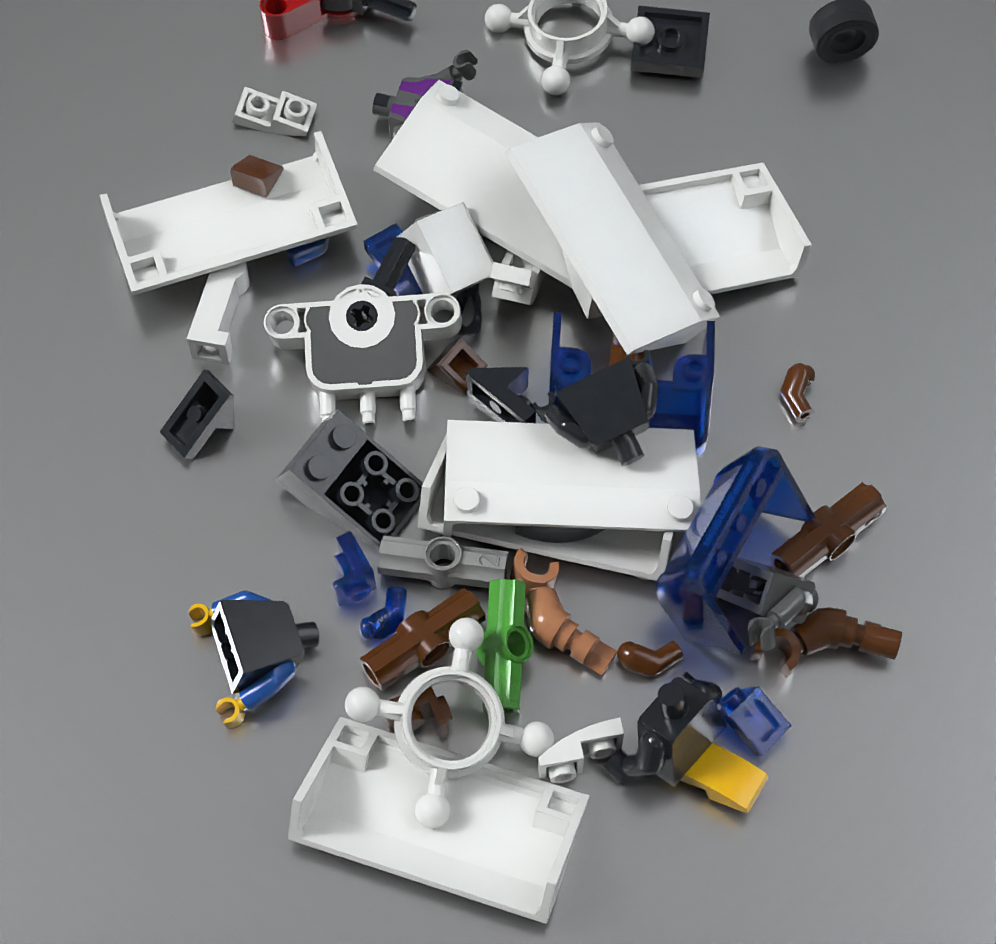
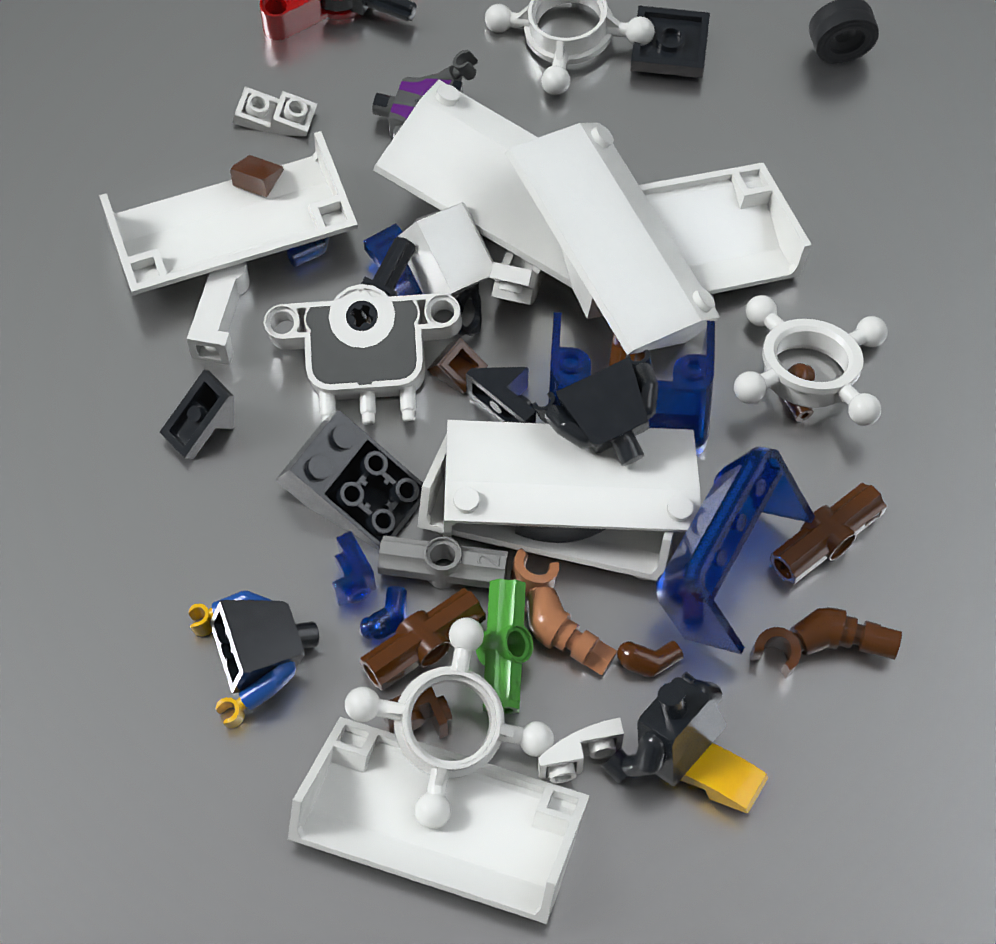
dark grey torso [682,553,819,651] -> none
clear blue bracket [719,686,792,756] -> none
none -> white piece [734,295,888,426]

